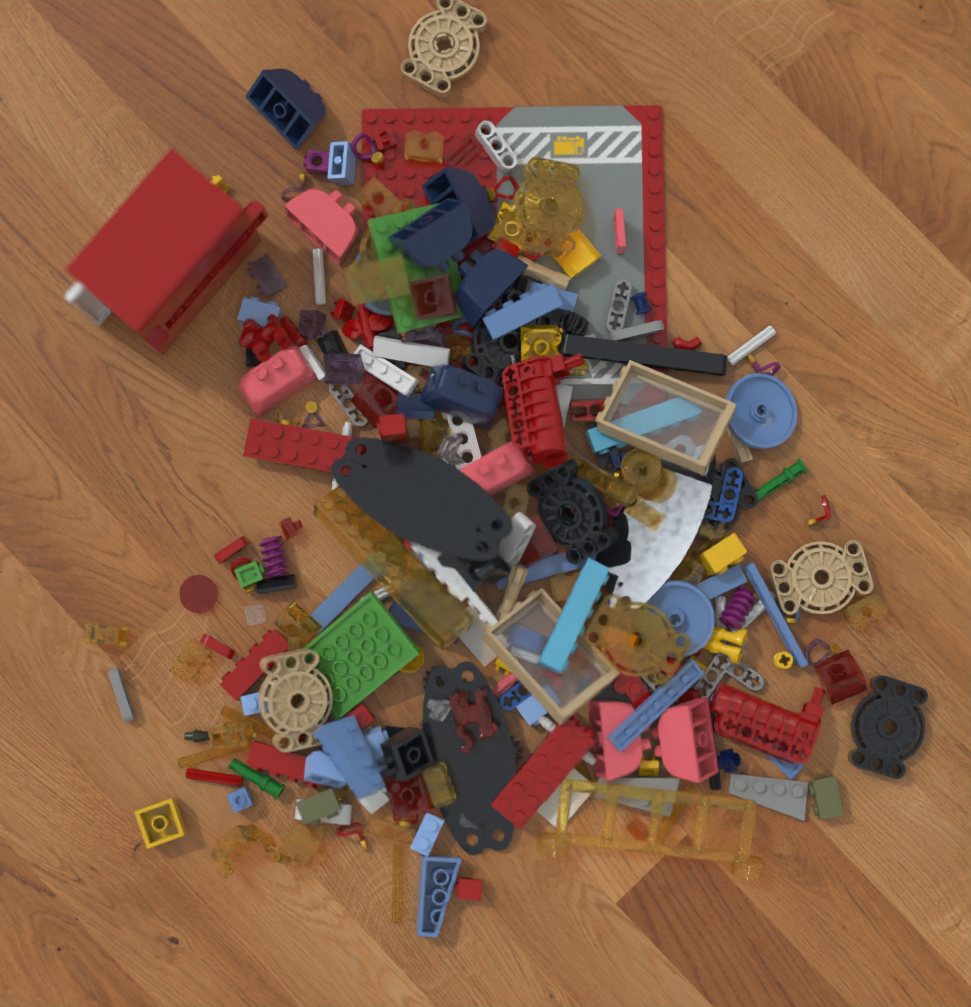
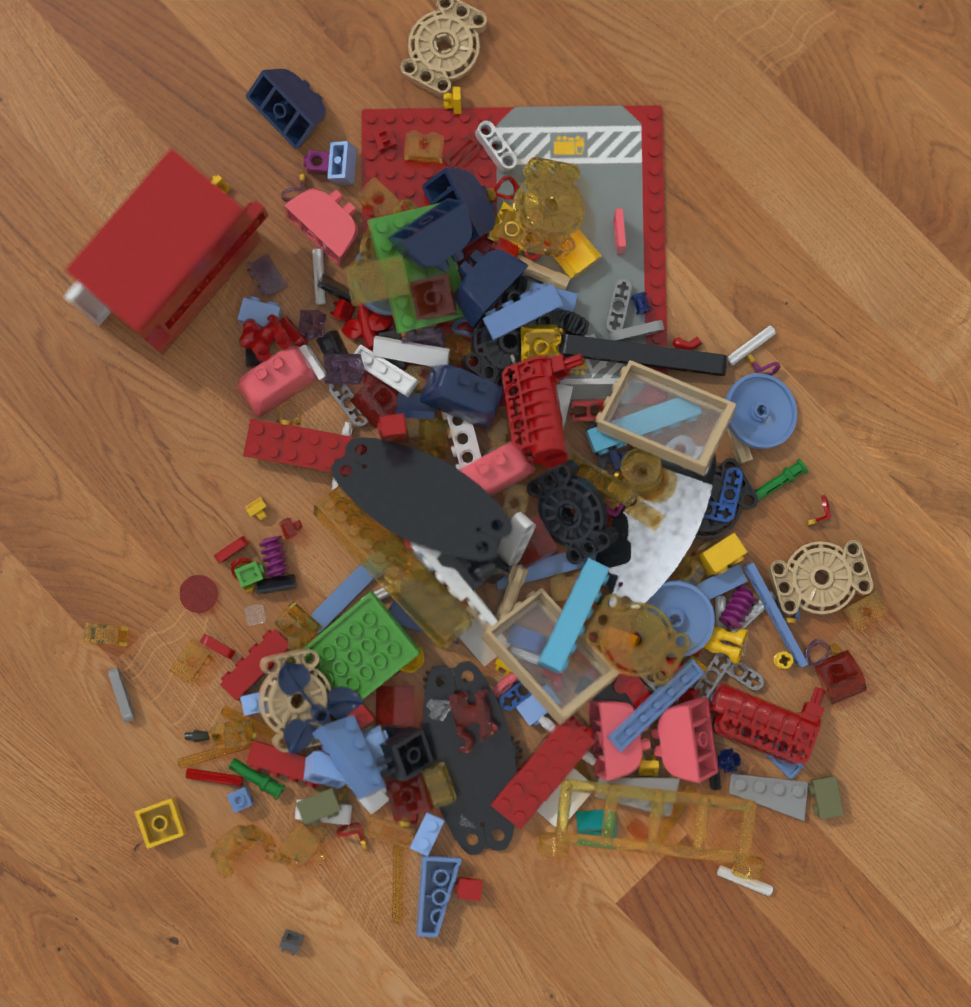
piece [301,401,326,428] -> none
magenta piece [351,133,384,165] -> none
clear slope [435,433,465,466] -> none
clear yellow bracket [697,521,726,541] -> none
black piece [848,675,928,779] -> none
none -> yellow tile [245,496,267,521]
none -> dark blue plant [278,663,364,754]
none -> dark grey tile [279,929,304,956]
none -> black slope [317,274,356,303]
none -> clear red slope [375,686,415,726]
none -> yellow tile [443,87,461,114]
none -> teal panel [576,809,617,842]
none -> white axle [717,865,773,896]

